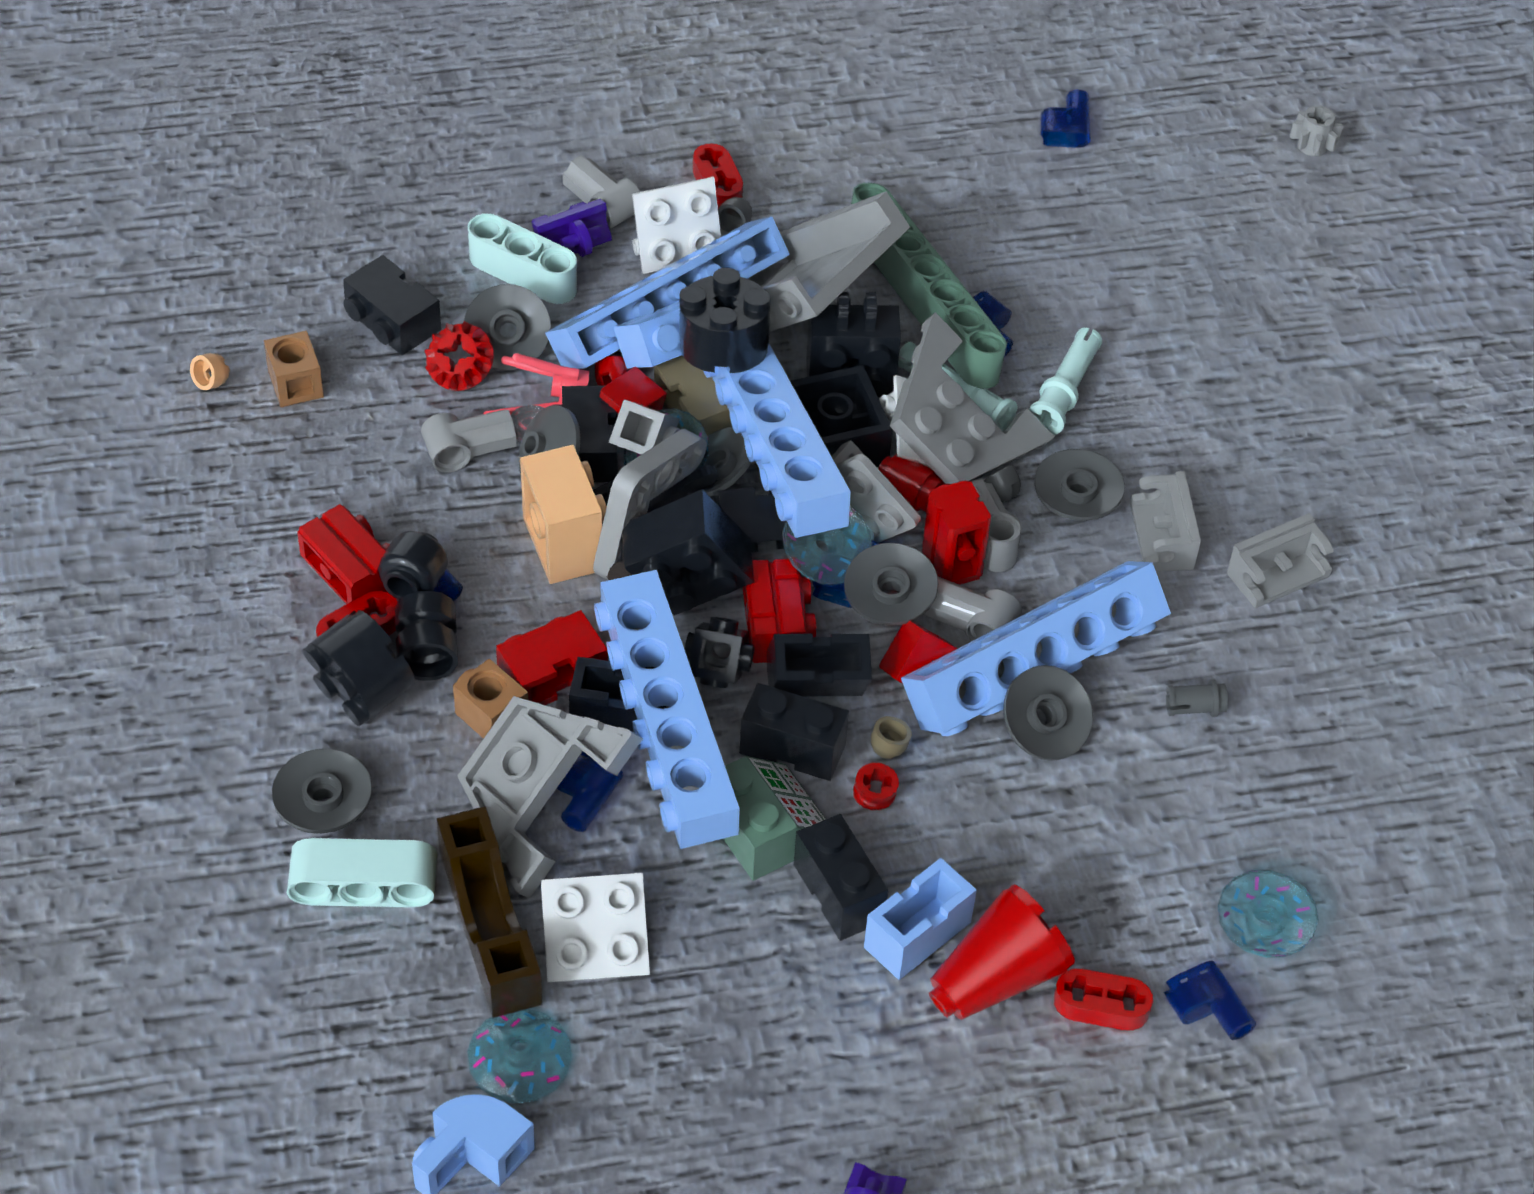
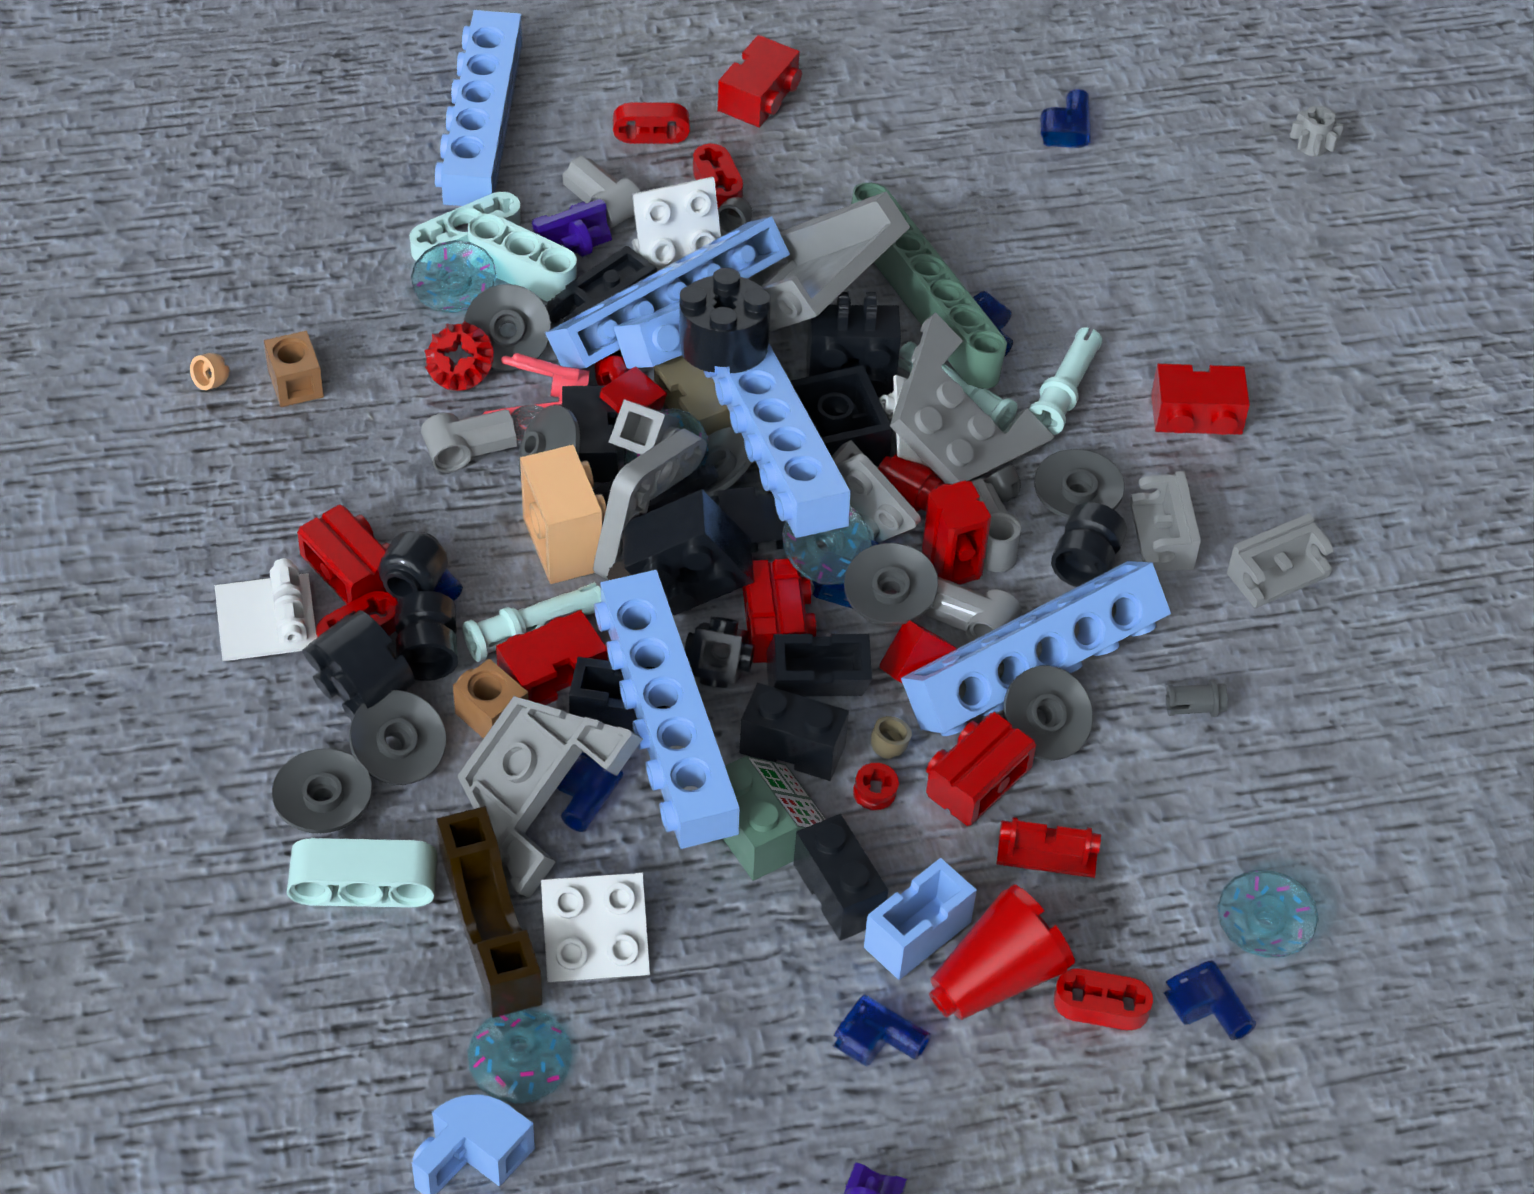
black brick [343,255,442,356] -> none
none -> white hinge [214,558,317,661]
none -> dark grey dish [349,690,446,785]
none -> light aqua beam [409,192,521,264]
none -> clear light blue dish [411,240,497,313]
none -> light blue brick [435,10,522,206]
none -> light aqua pin [462,582,601,662]
none -> black hinge [545,246,657,323]
none -> red beam [613,102,690,144]
none -> red brick [717,35,802,128]
none -> clear blue piece [833,994,931,1067]
none -> red brick [926,712,1036,826]
none -> red hinge [996,817,1101,878]
none -> black wheel [1051,502,1127,587]
none -> red brick [1151,364,1250,435]

